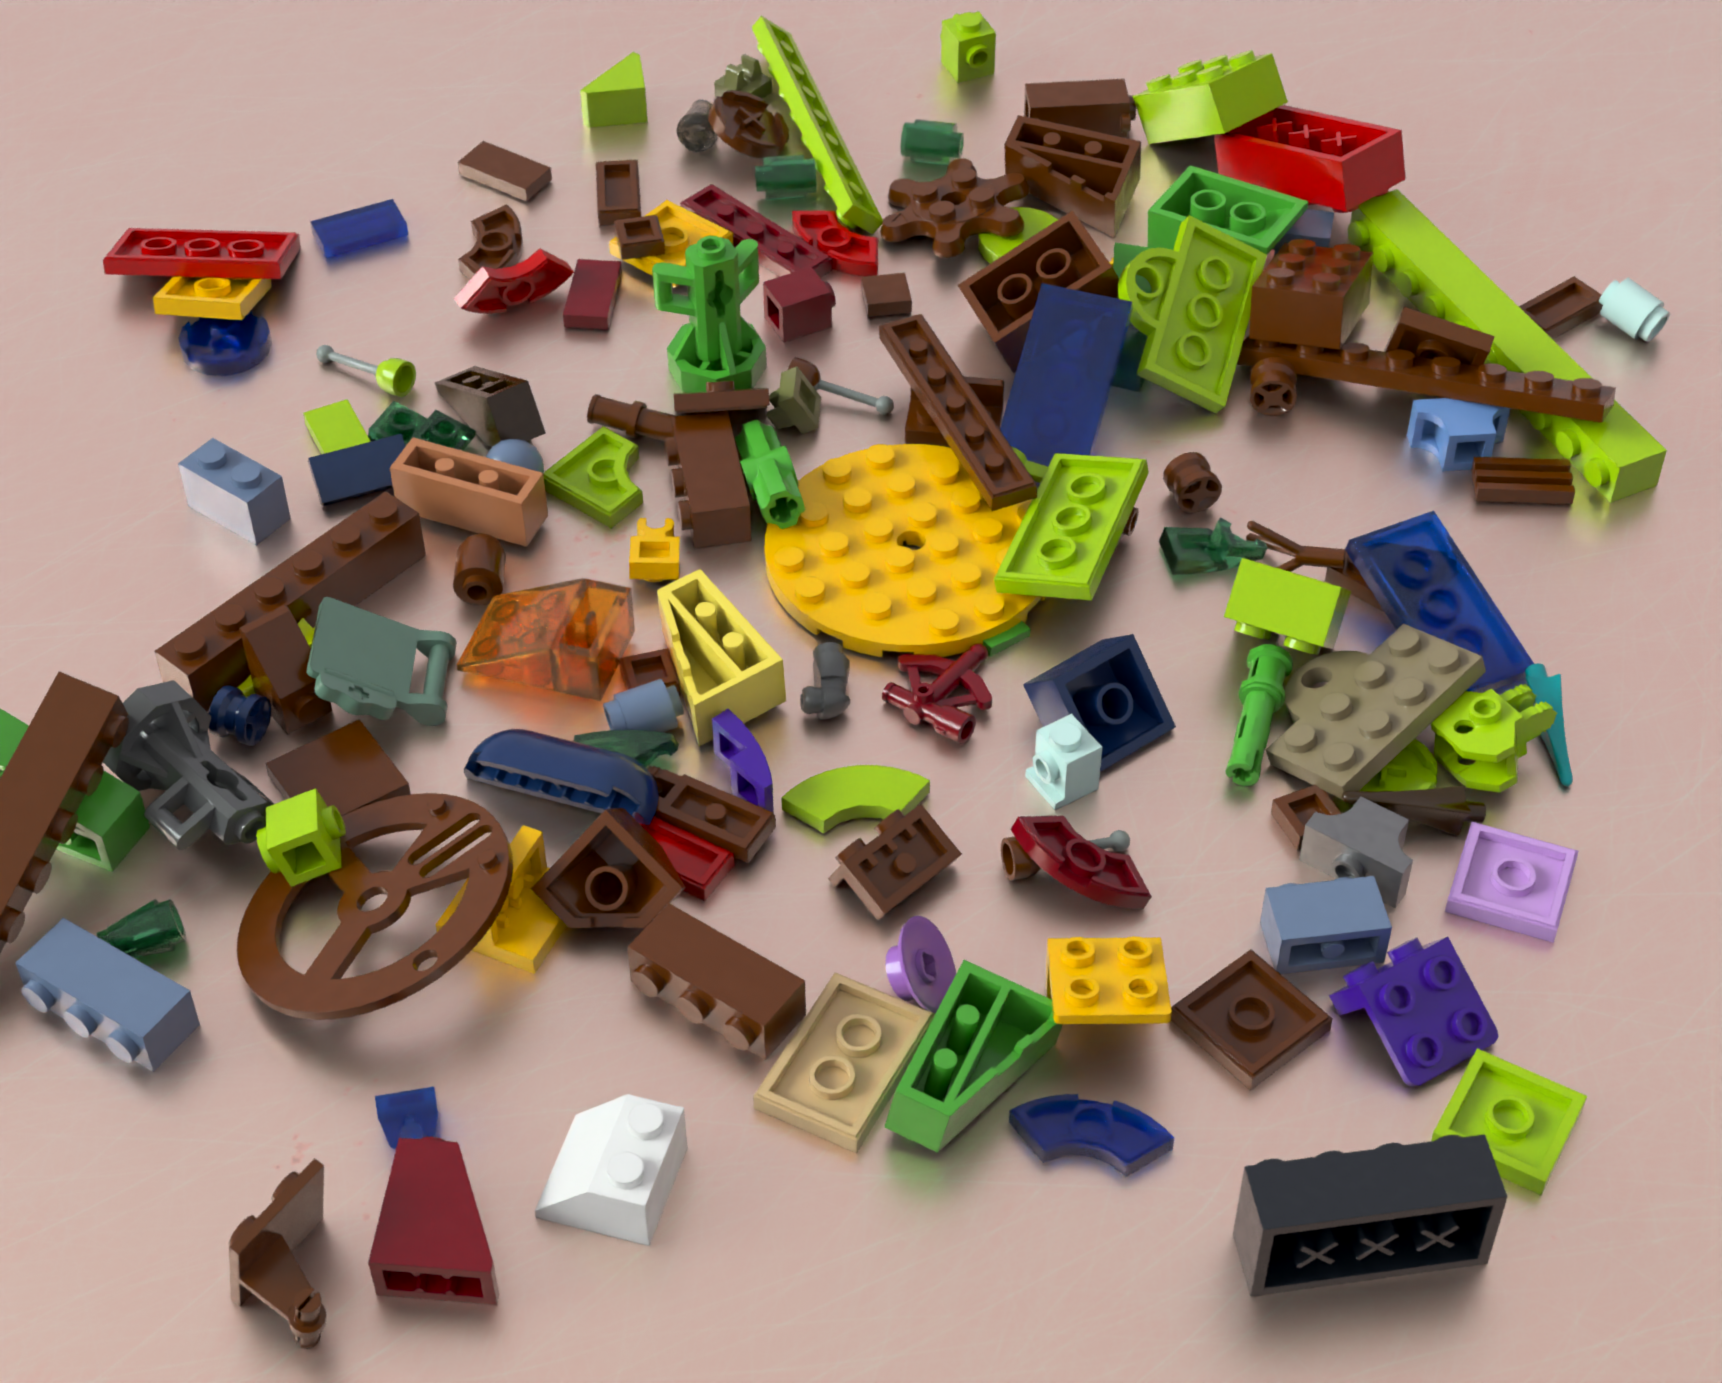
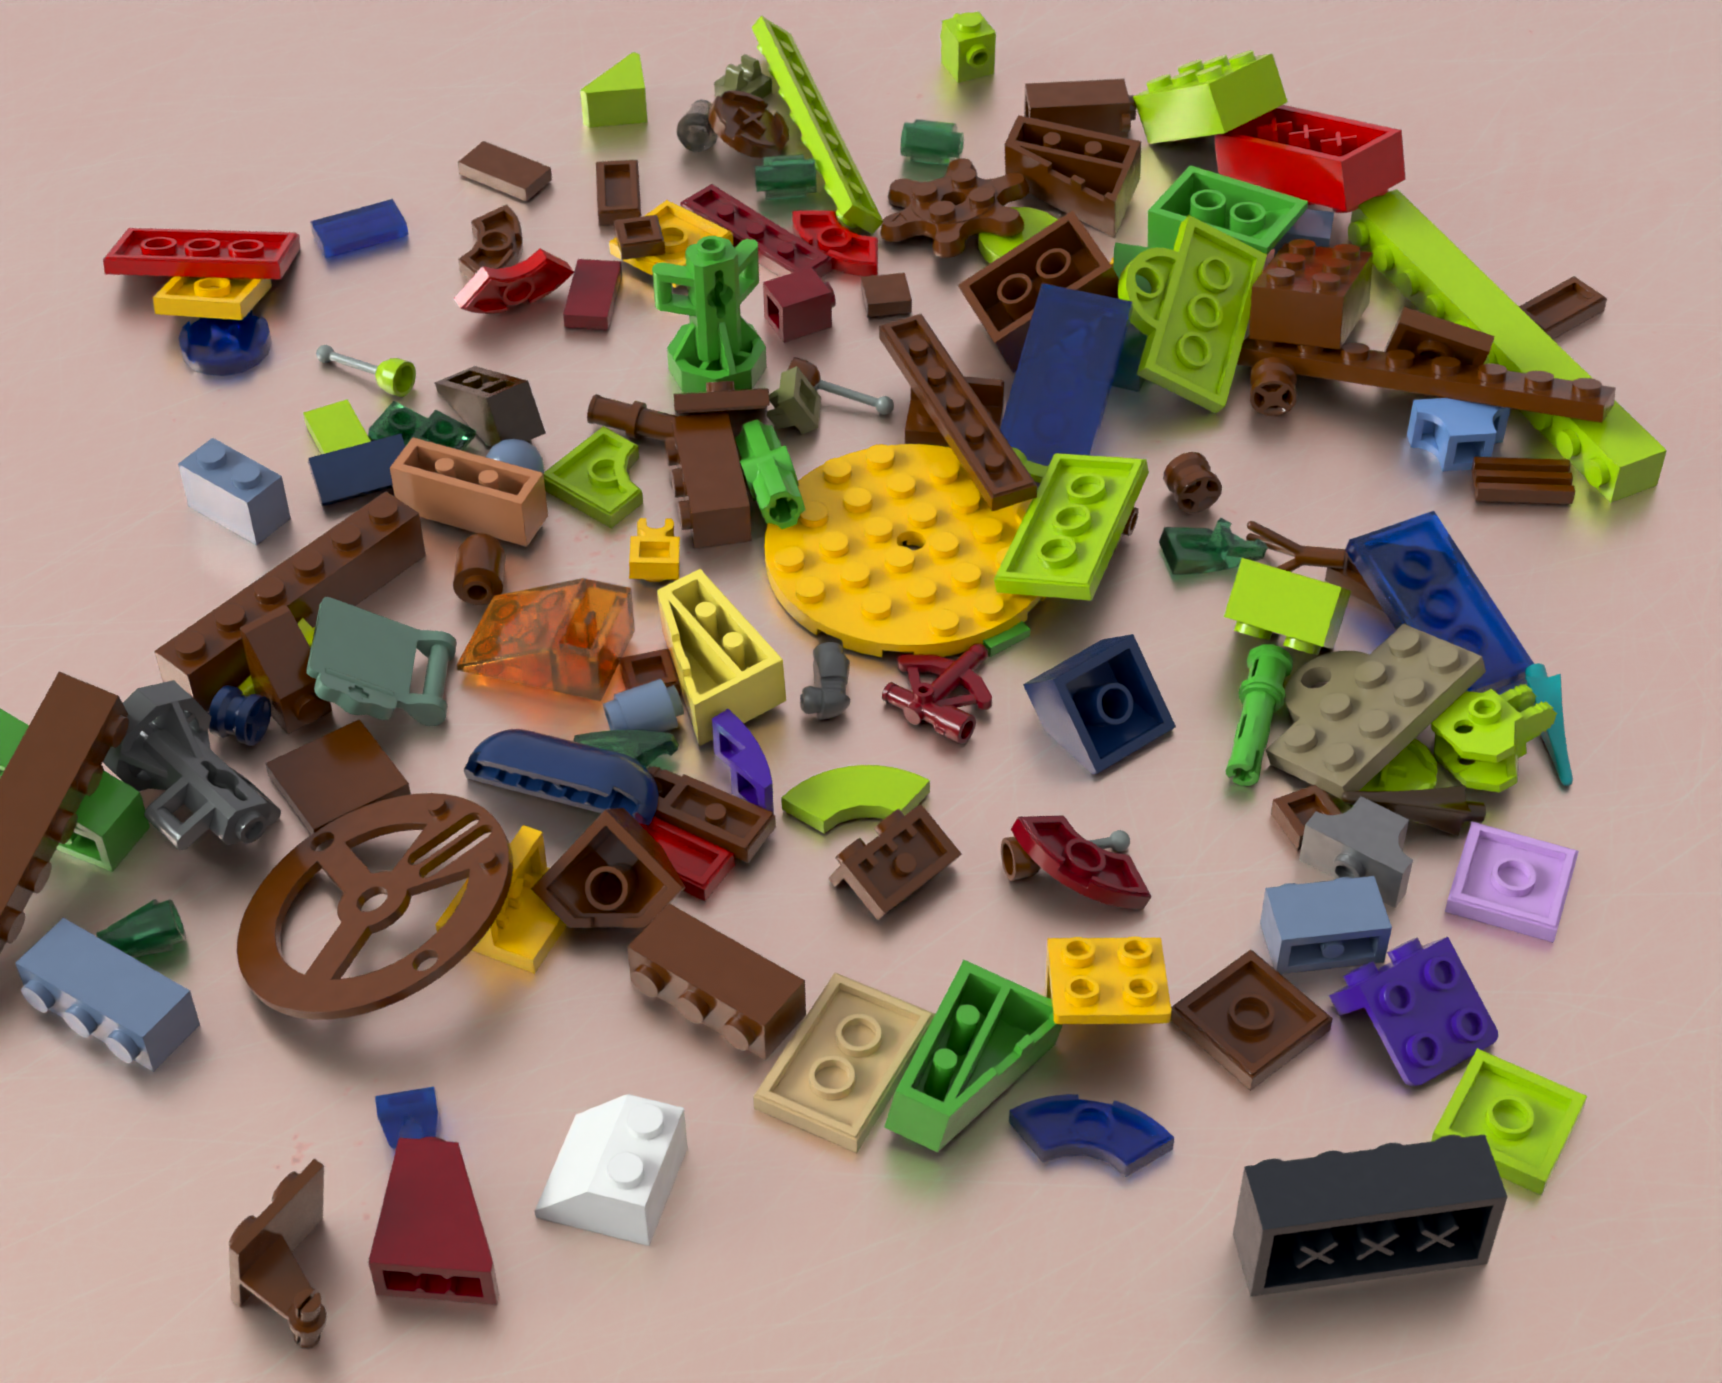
lime brick [256,788,346,887] -> none
medium lavender piece [885,916,956,1014] -> none
light aqua brick [1025,714,1102,810] -> none
light aqua brick [1599,278,1670,343] -> none

